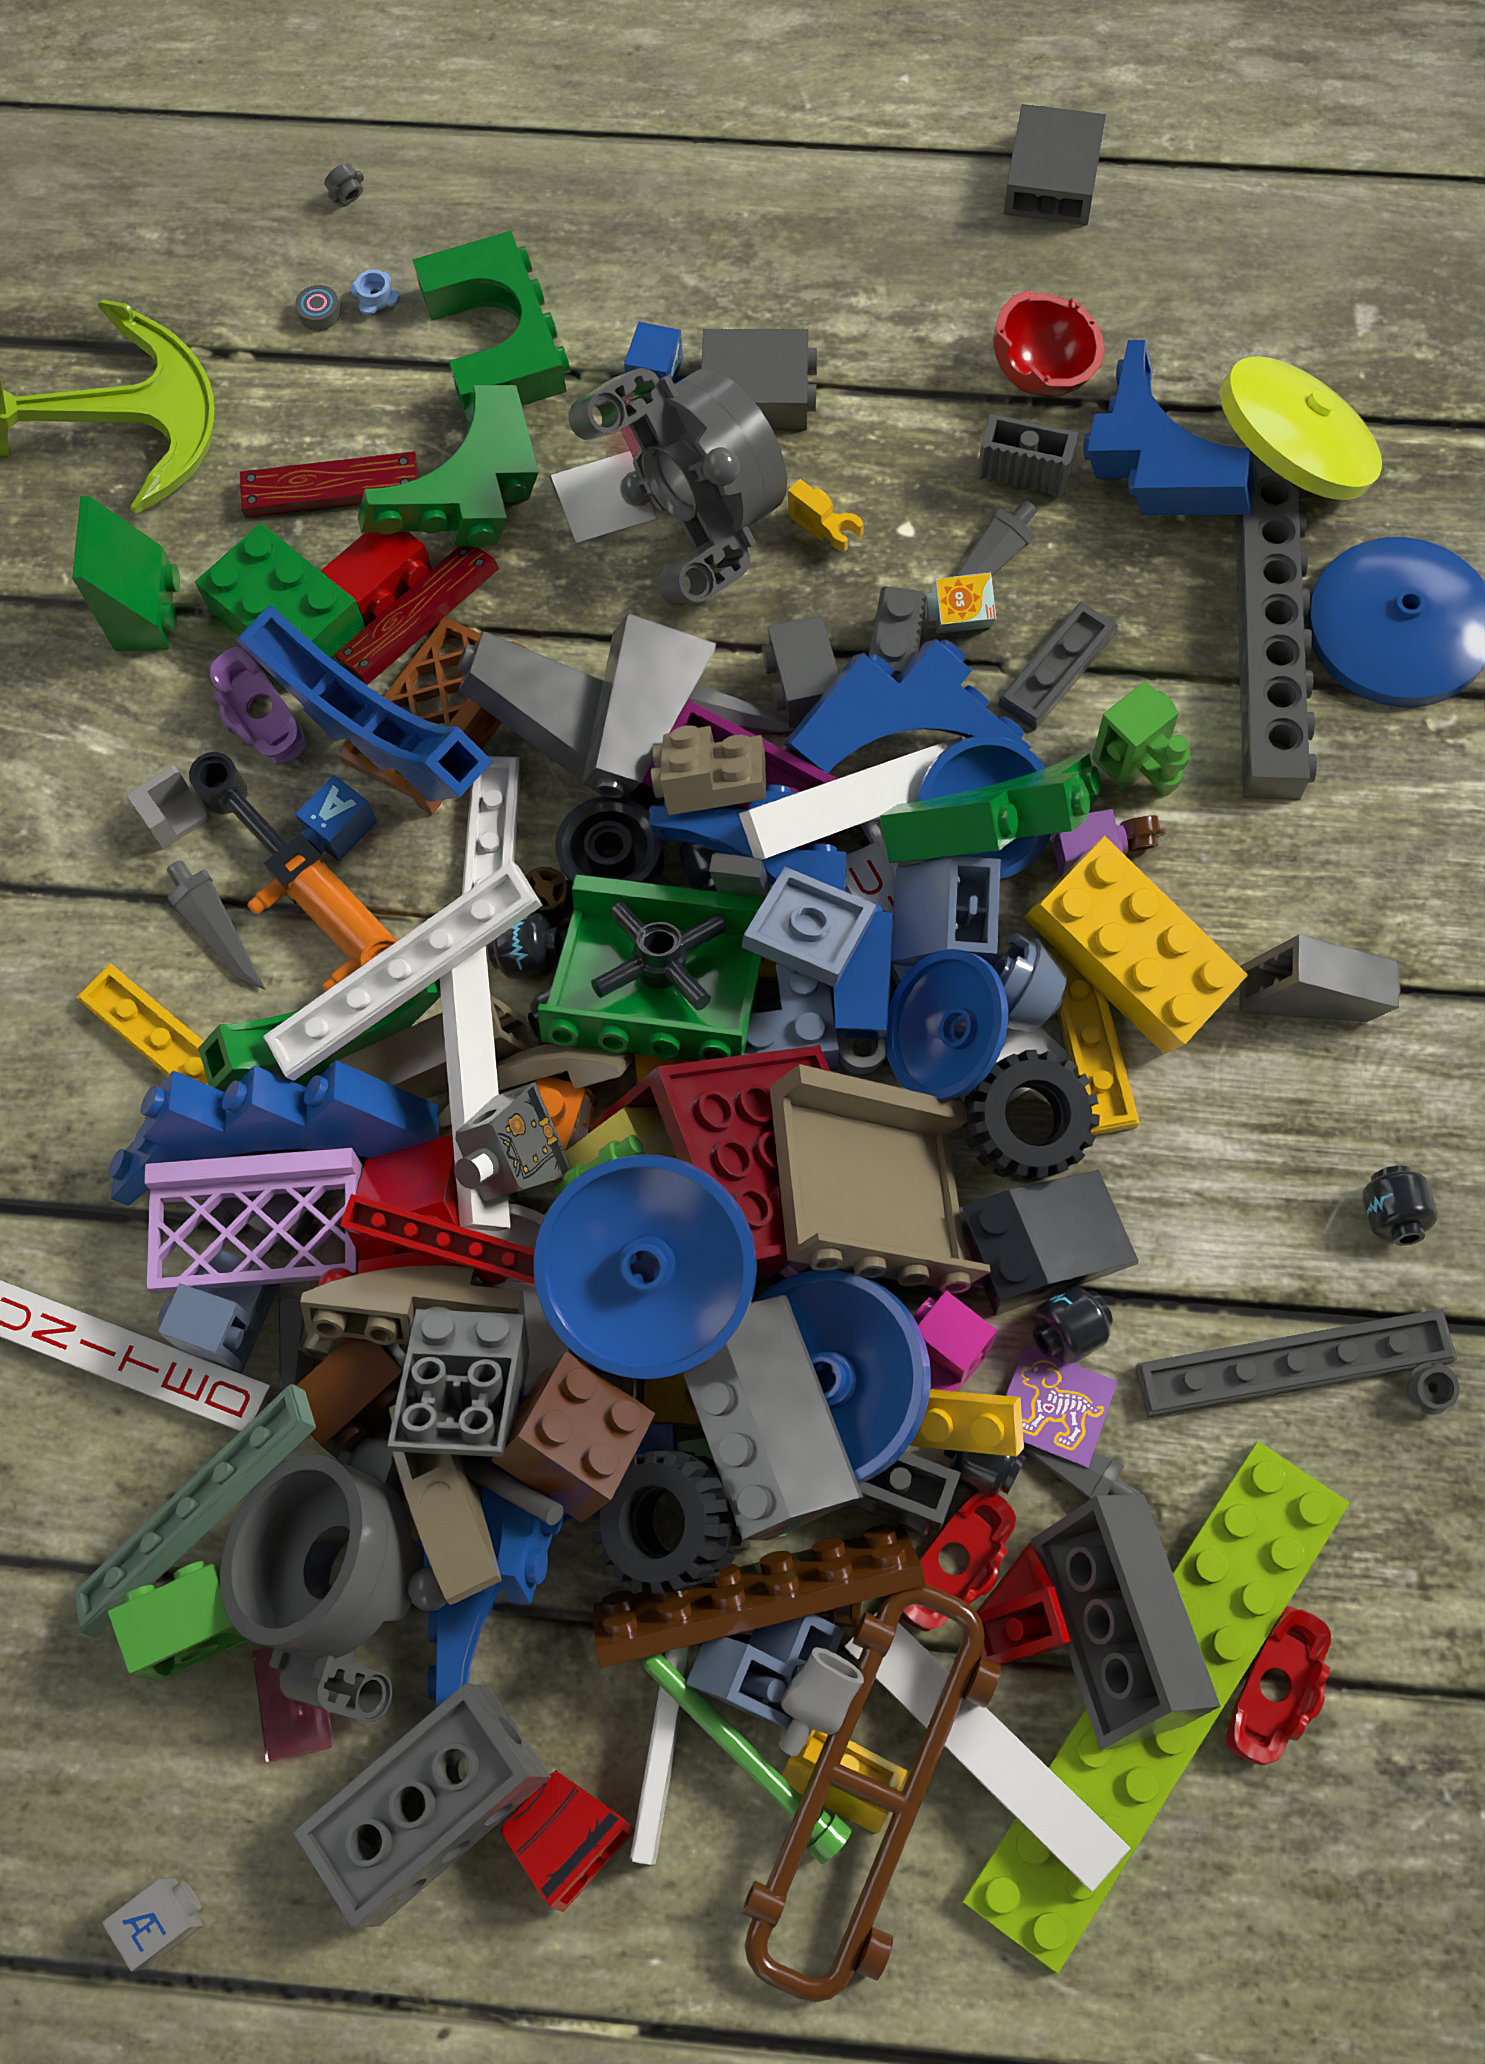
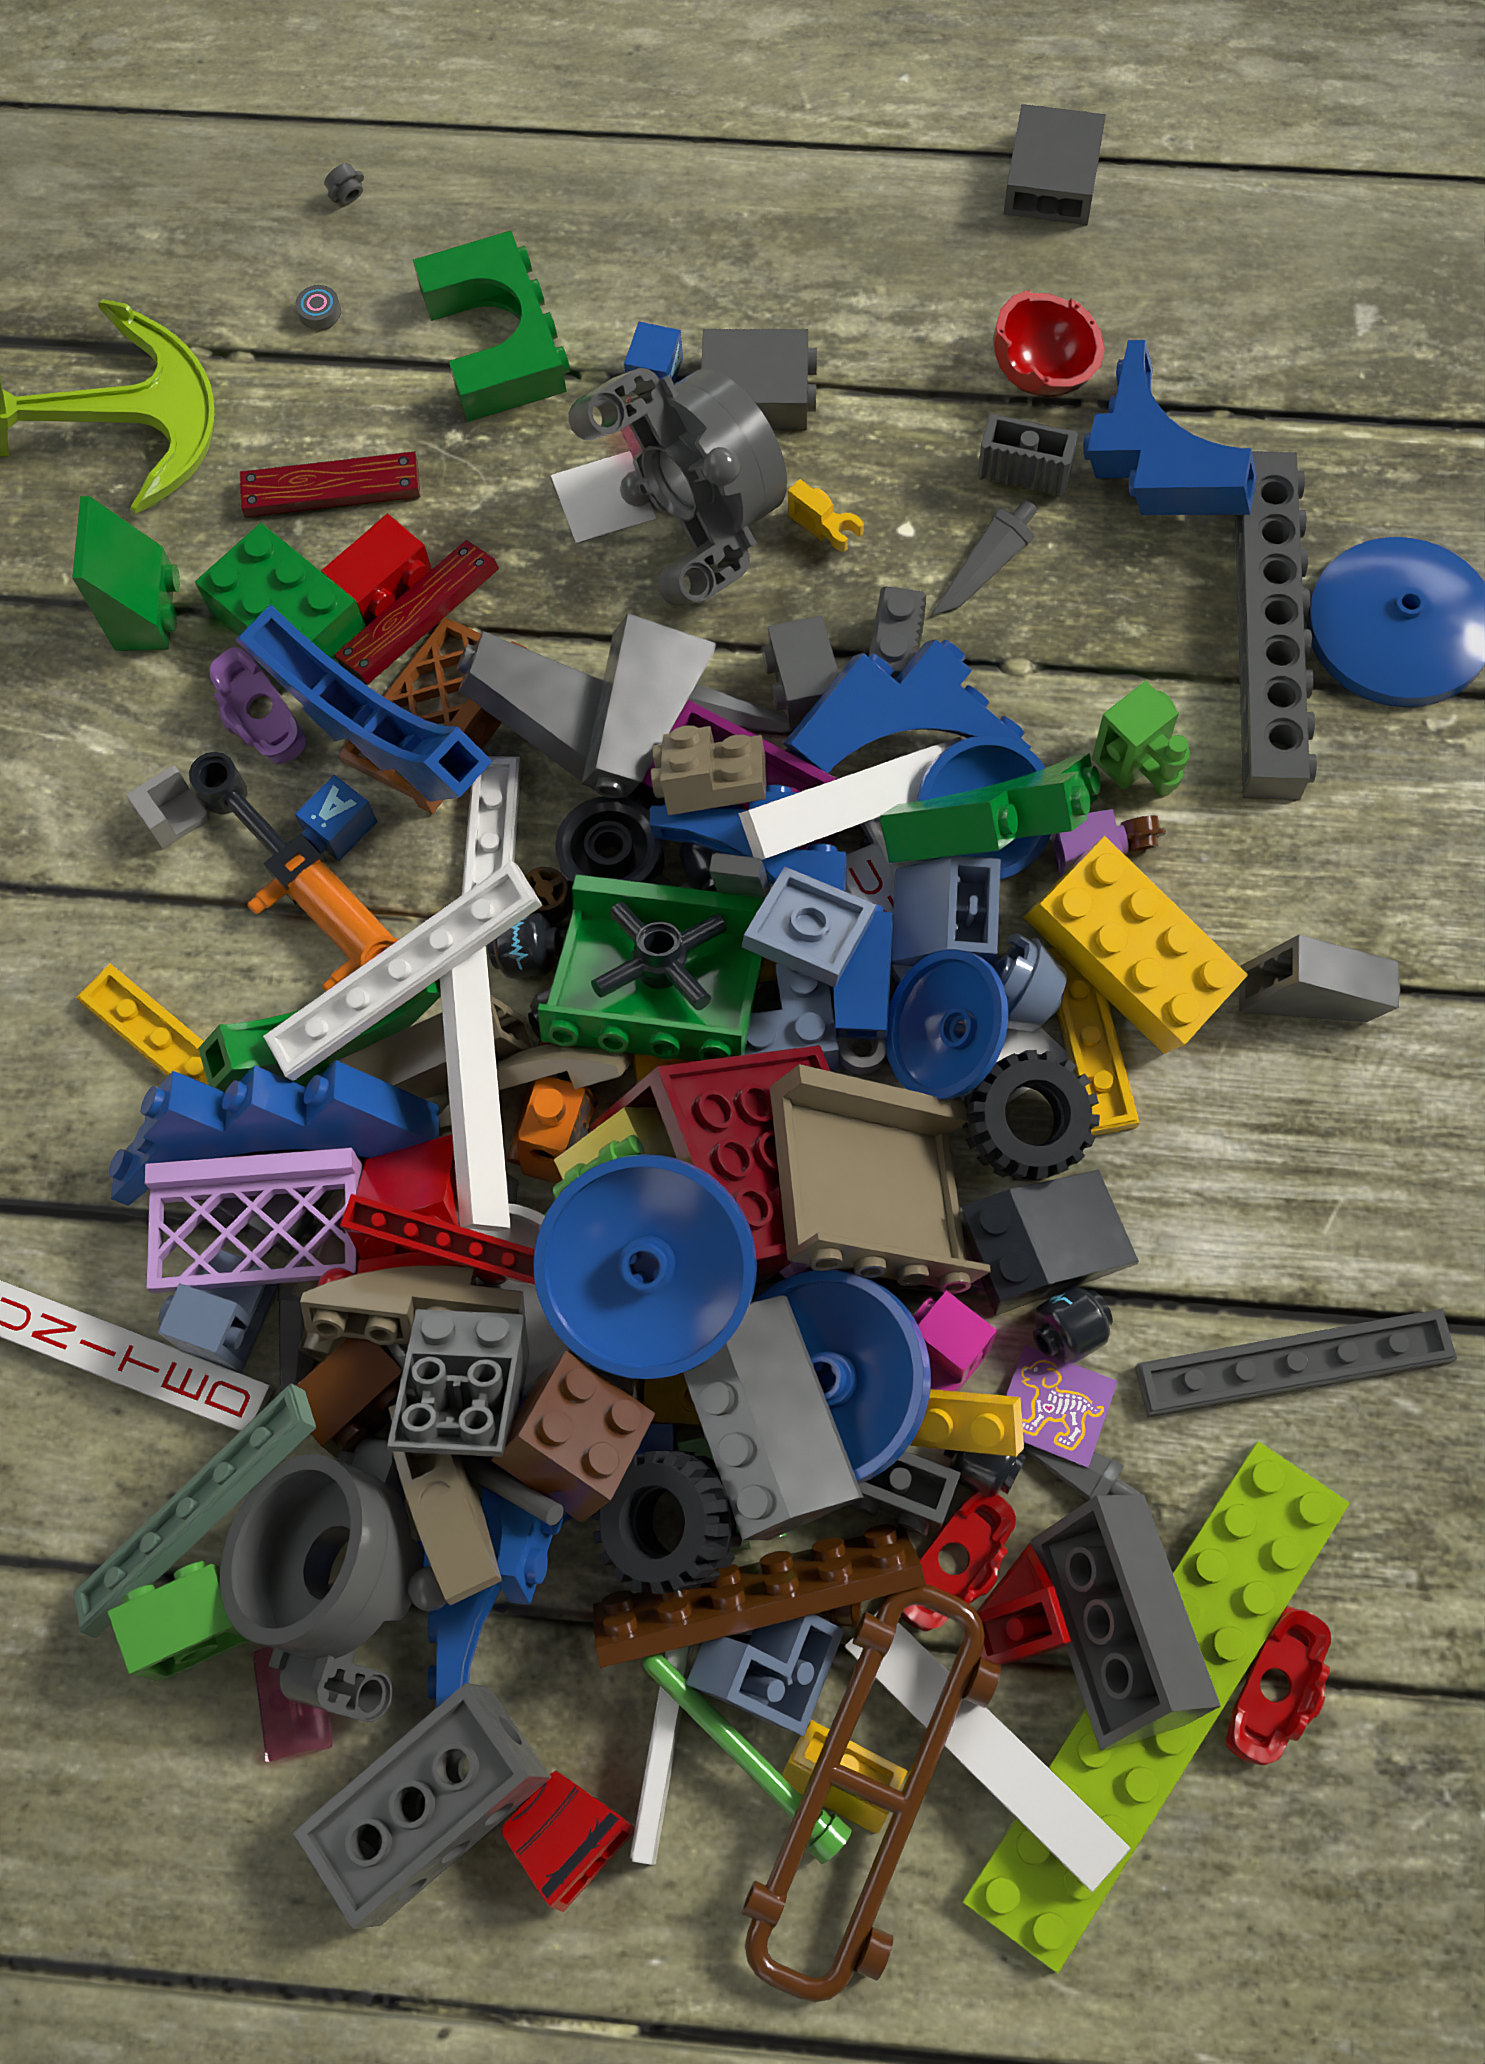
light grey brick [102,1878,204,1972] -> none
dark grey bar [167,860,266,990] -> none
light blue plate [350,269,400,315] -> none
green arch [358,385,539,548] -> none
dark grey torso [454,1082,572,1201] -> none
light grey piece [779,1647,864,1756] -> none
brick [925,572,996,634] -> none
dark grey tile [998,601,1118,730] -> none
neon yellow dish [1220,356,1382,500] -> none
black head [1363,1165,1438,1246] -> none
dark grey plate [1407,1362,1460,1415] -> none

